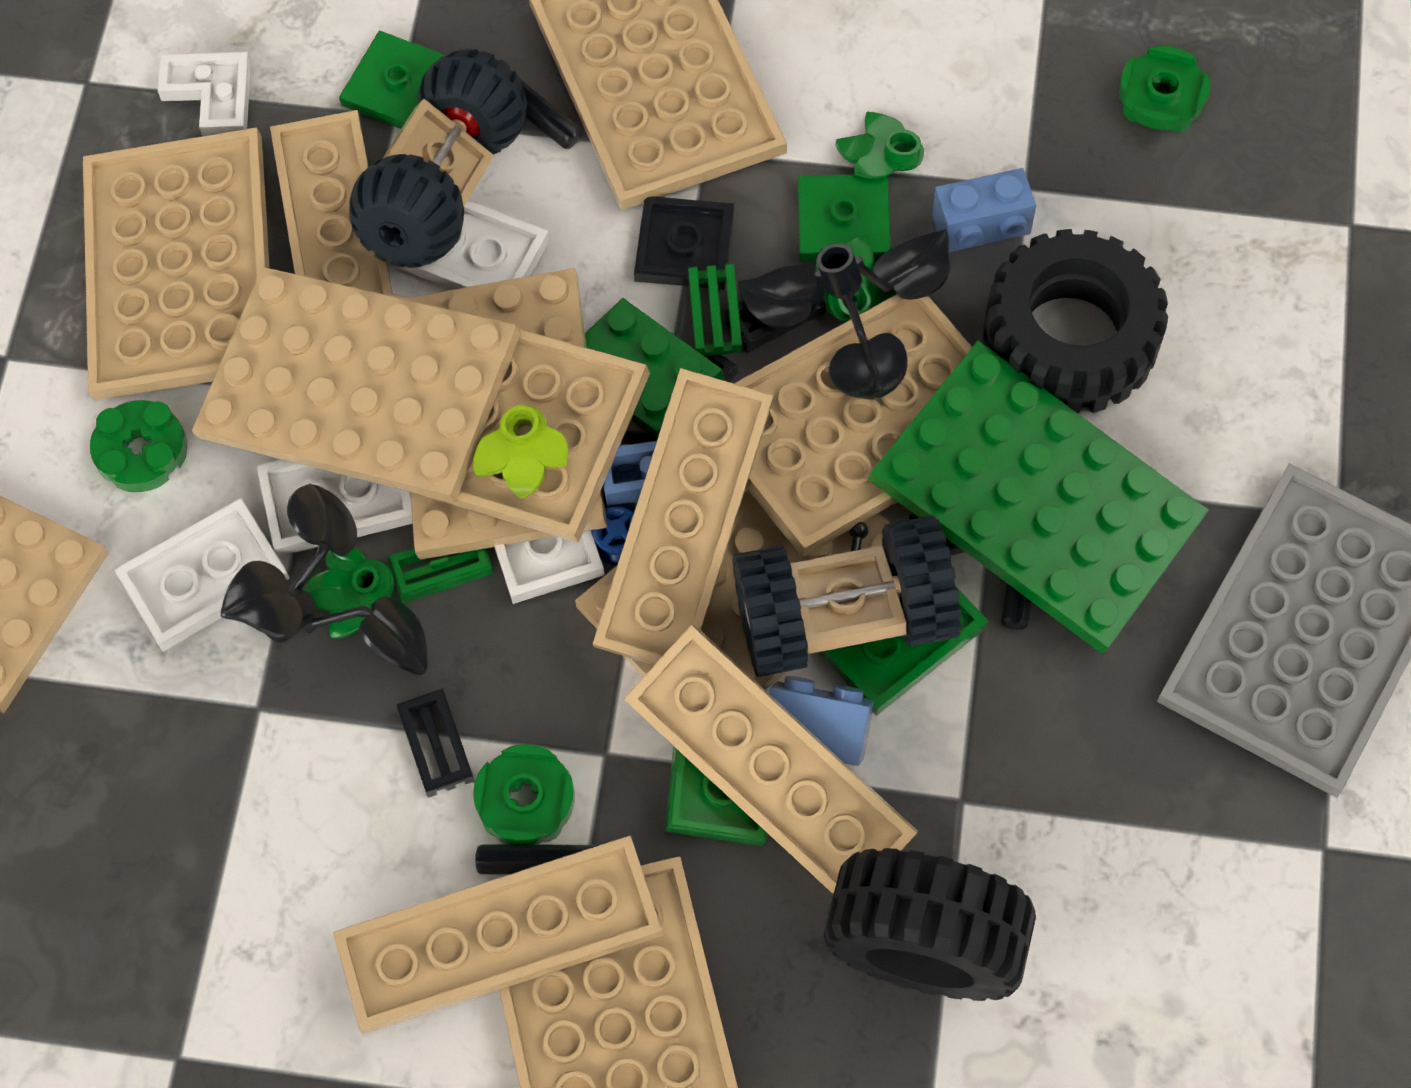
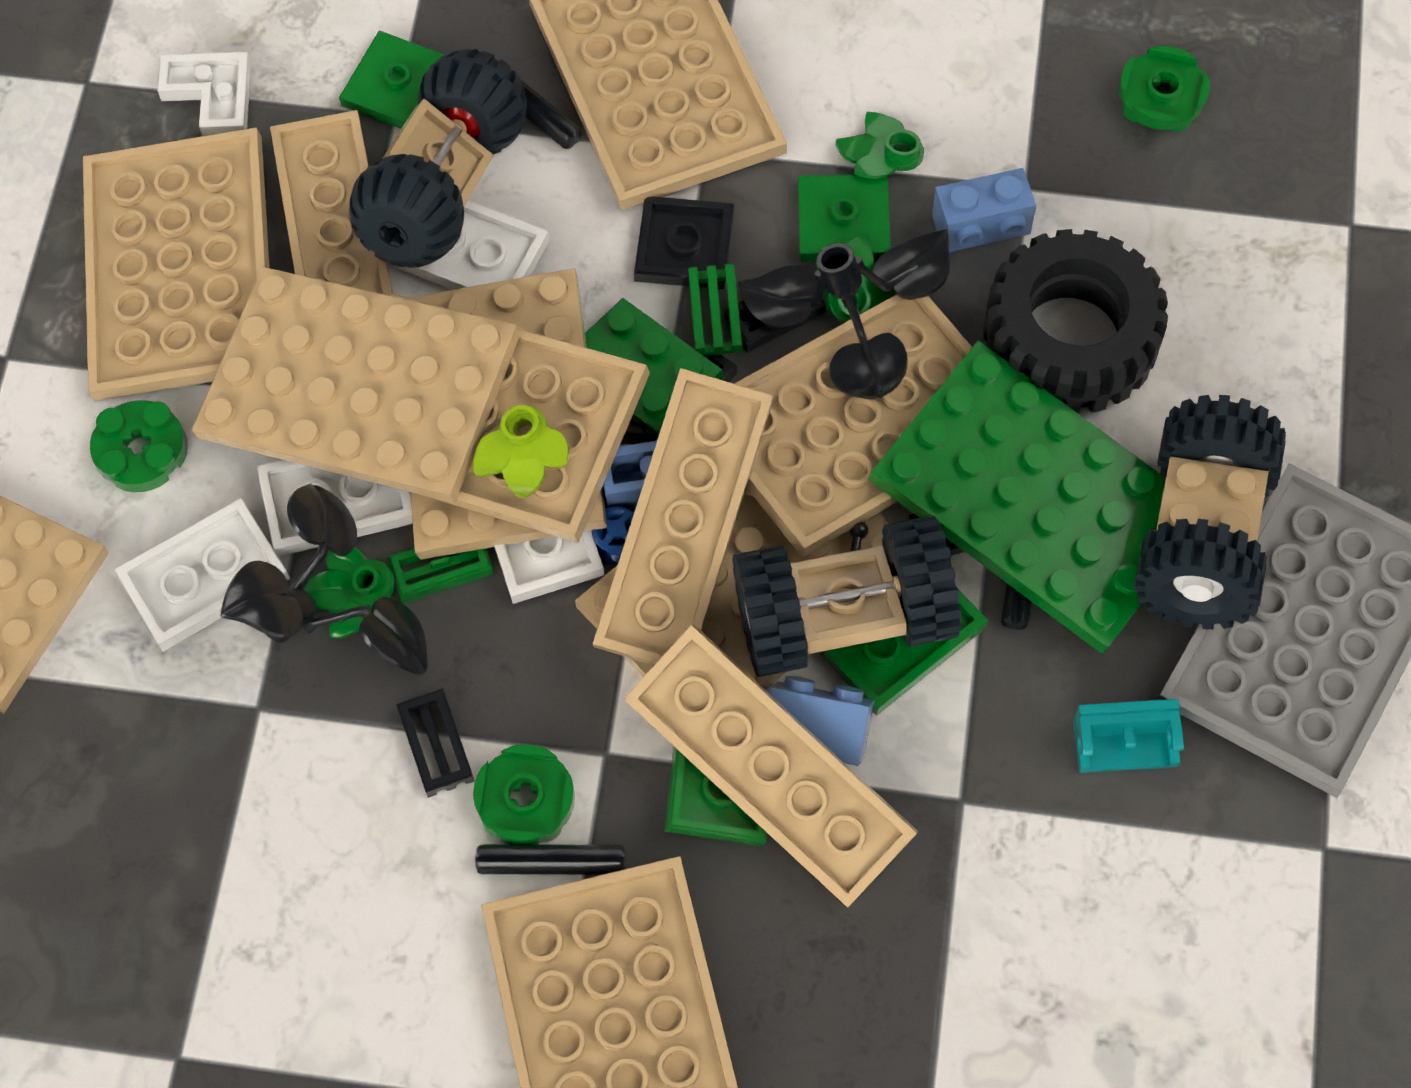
tan plate [333,835,663,1035] -> none
black tyre [824,848,1036,1001] -> none
none -> teal hinge [1073,699,1184,773]
none -> black plate [1134,395,1286,630]

